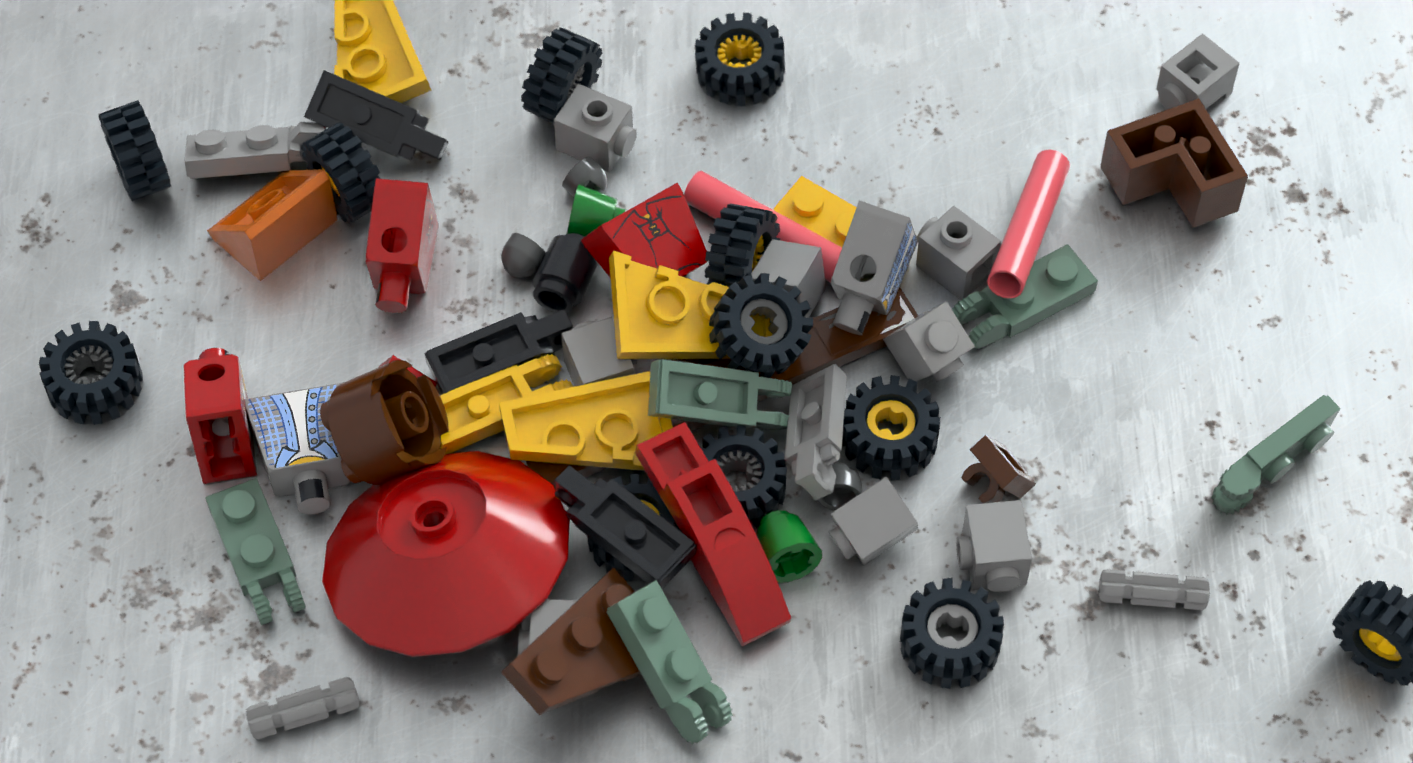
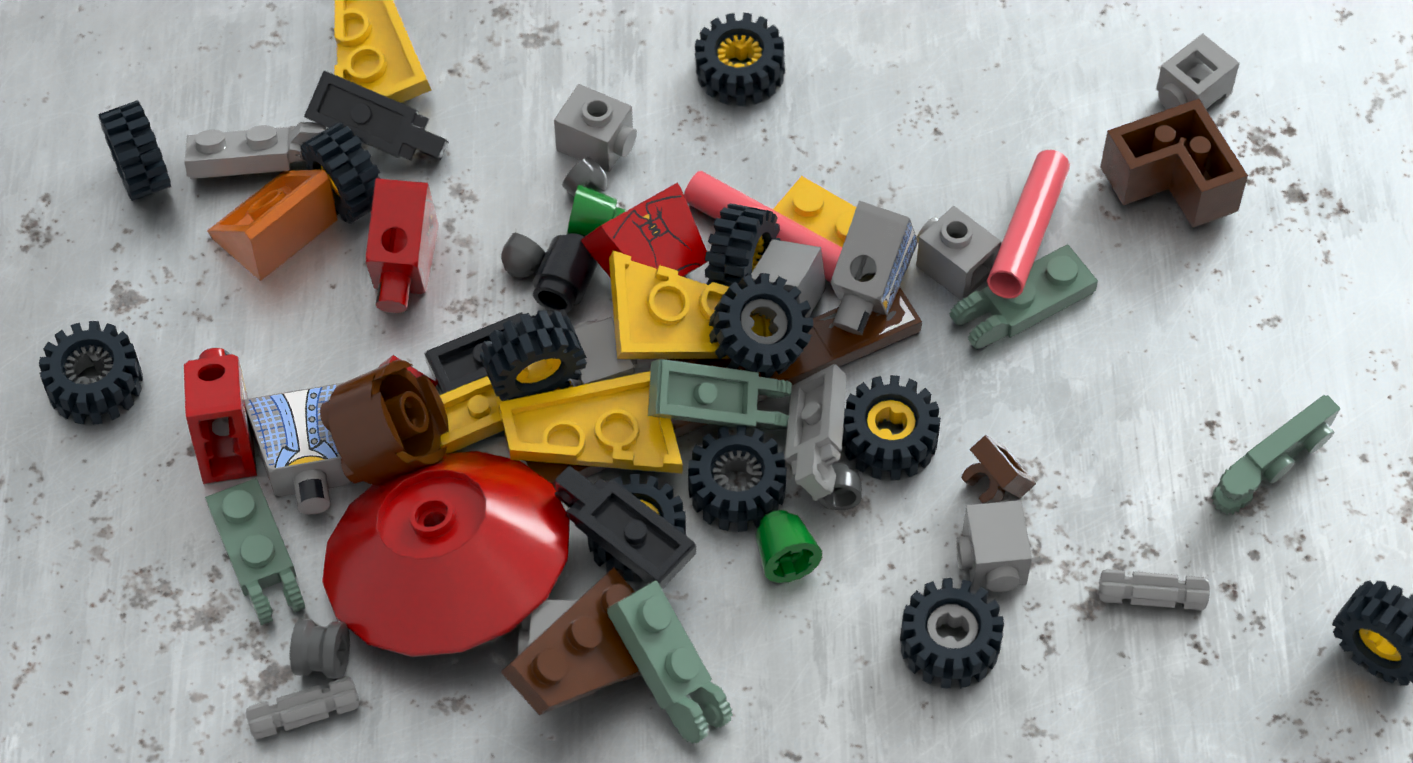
black bush [521,27,602,123] -> none
red slope [635,422,792,647] -> none
light grey brick [829,477,918,566] -> none
light grey brick [883,301,975,382] -> none
none -> dark grey wheel [289,619,350,679]
none -> black bush [480,310,587,401]

